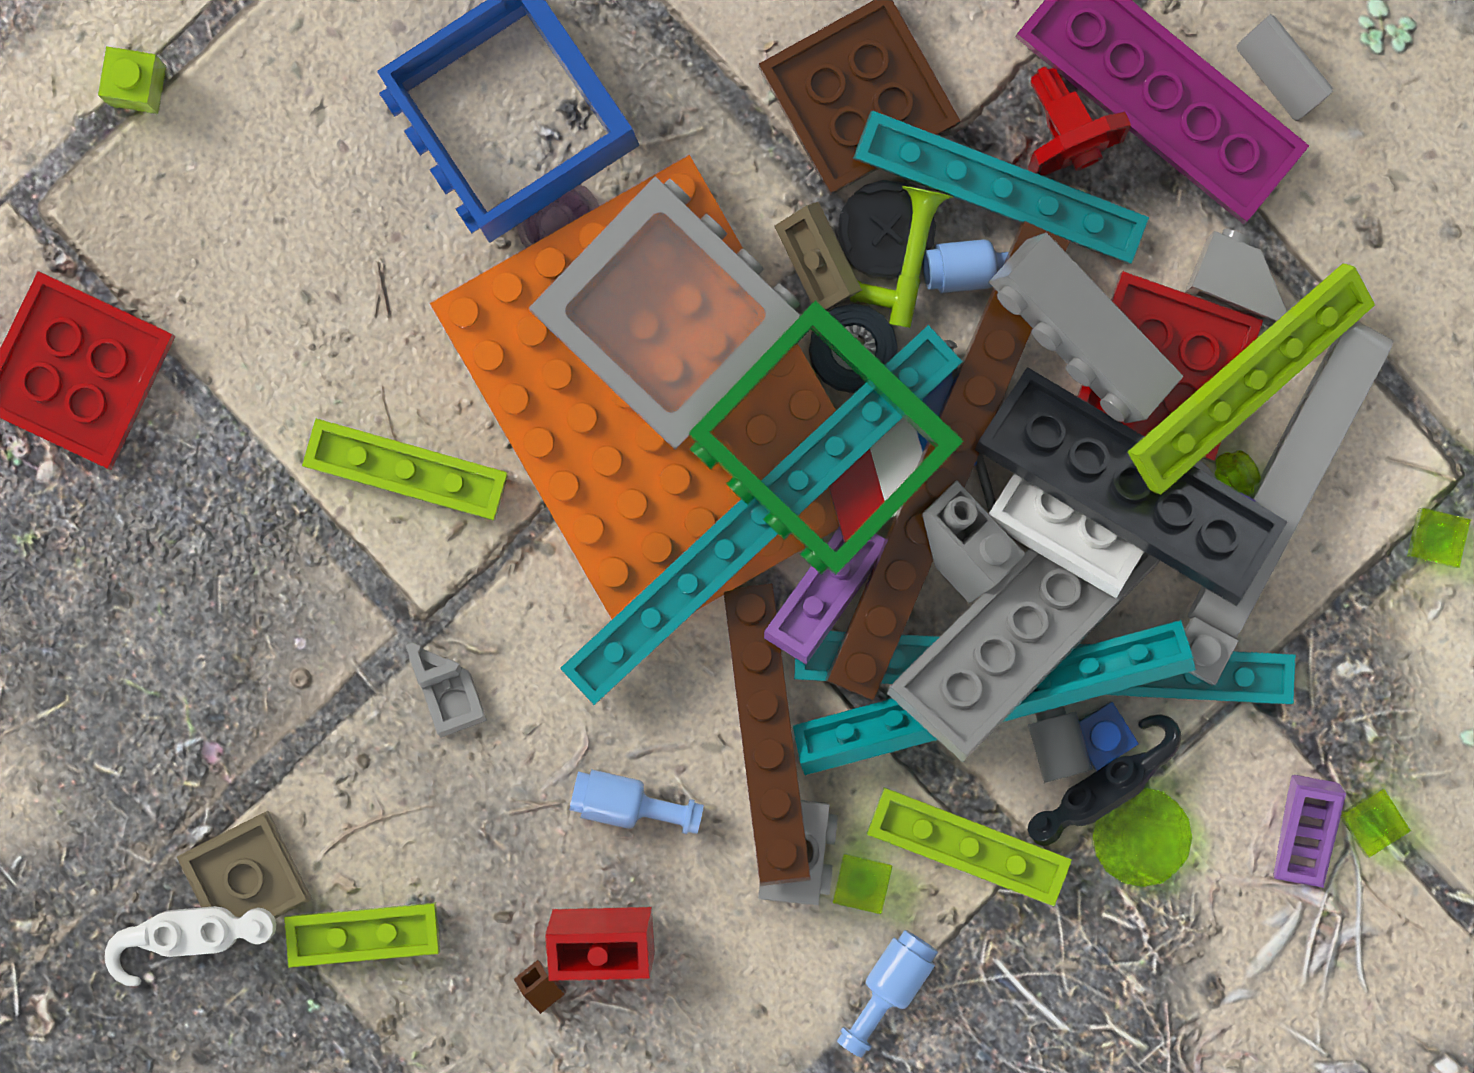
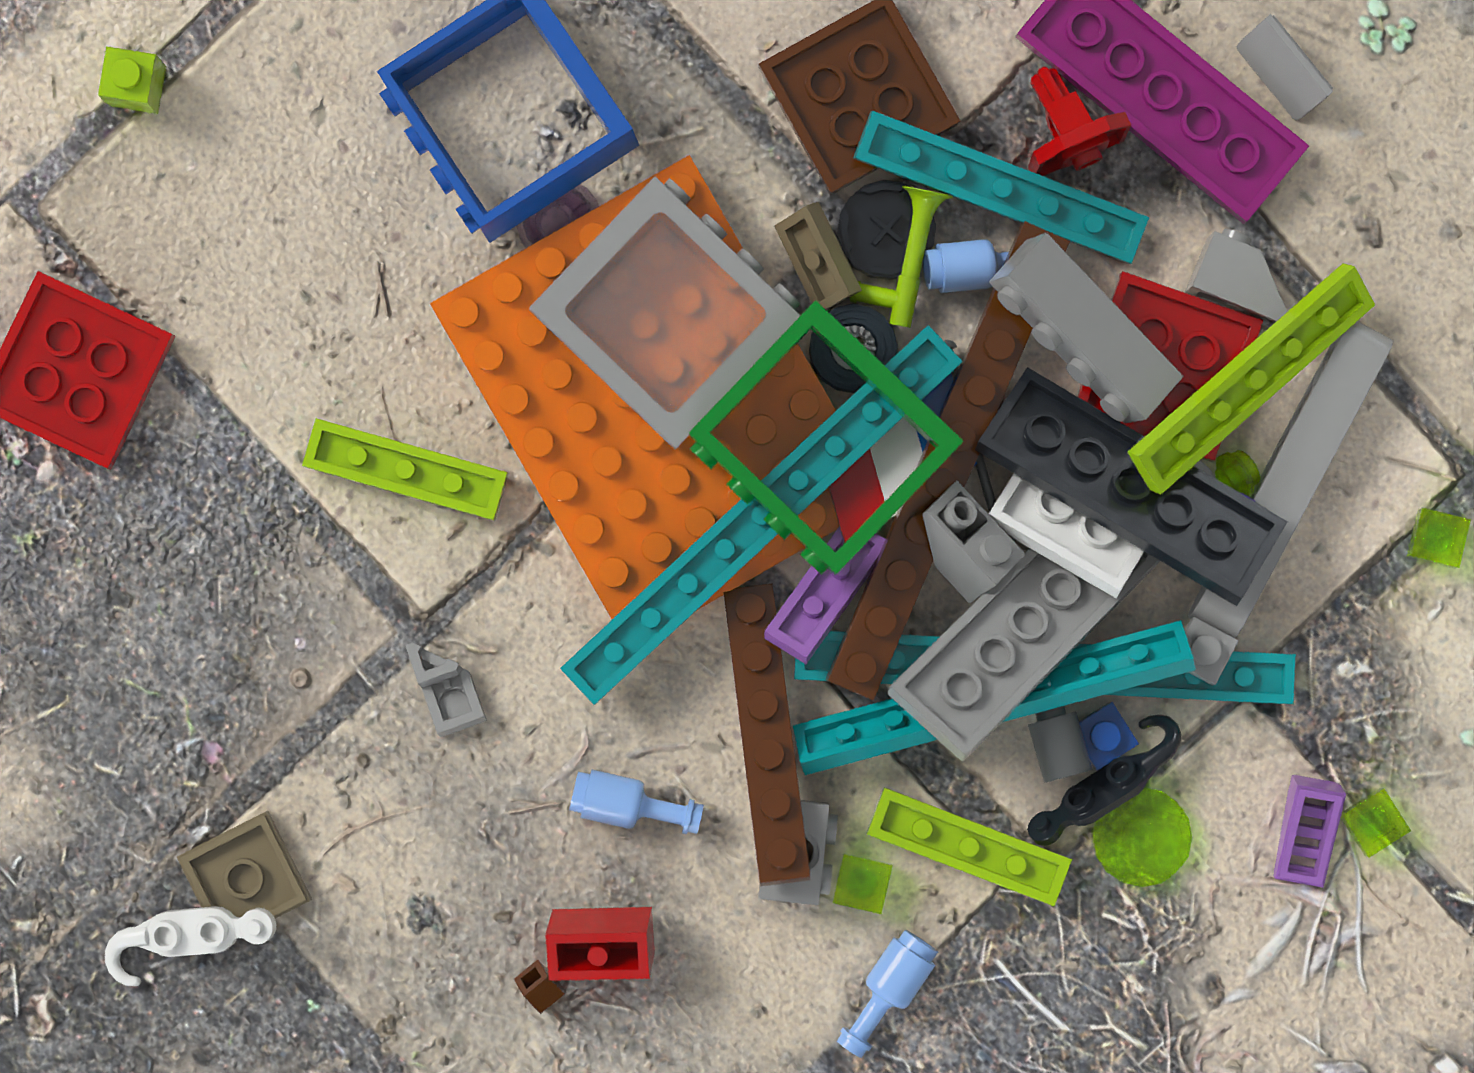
lime plate [284,902,440,968] -> none

